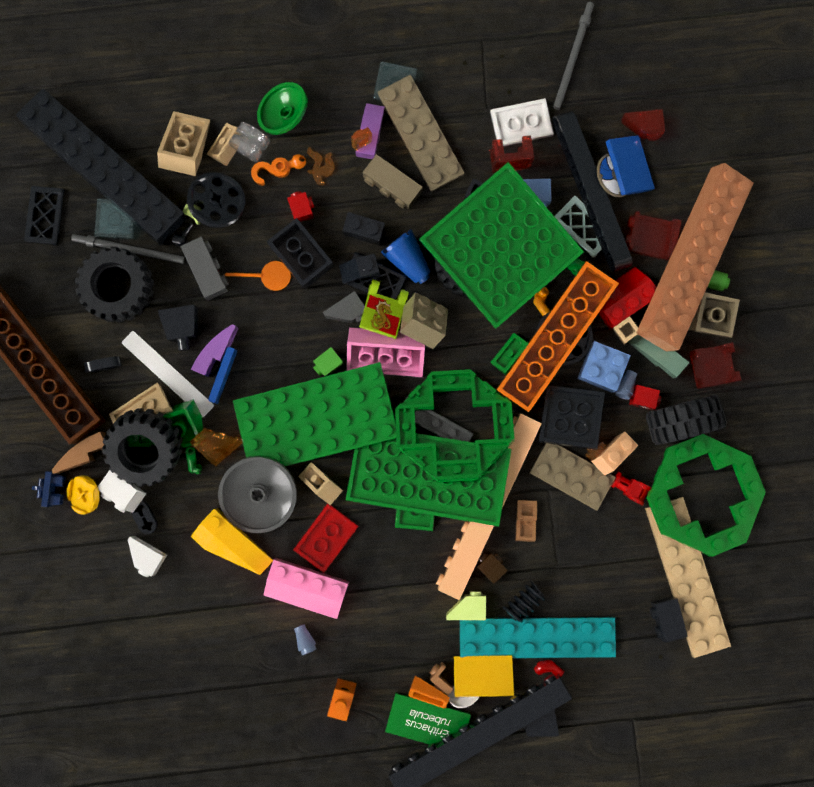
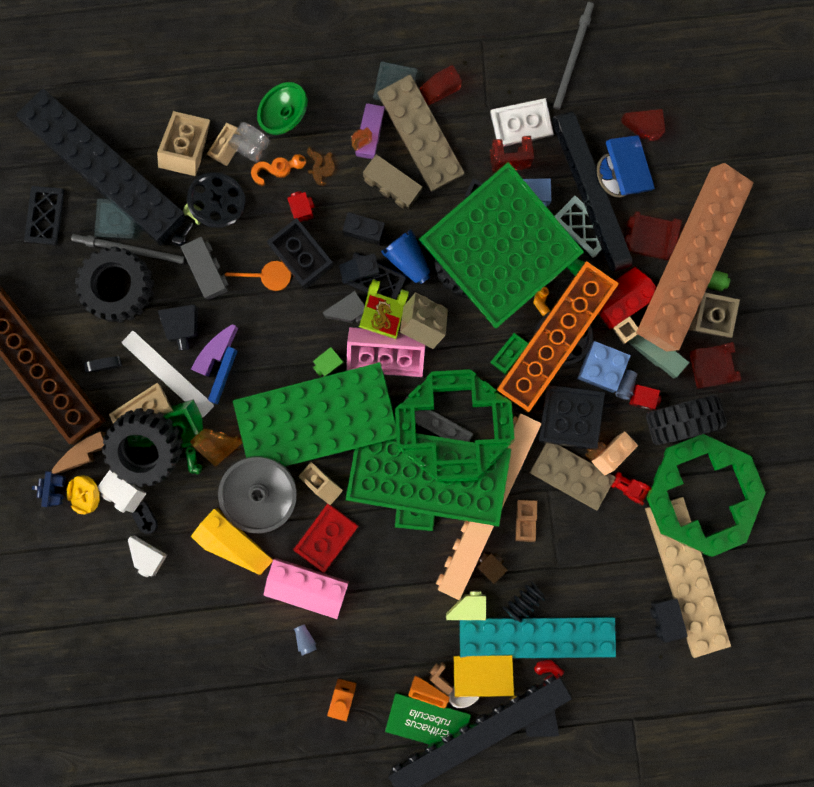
none -> clear red slope [419,65,462,106]

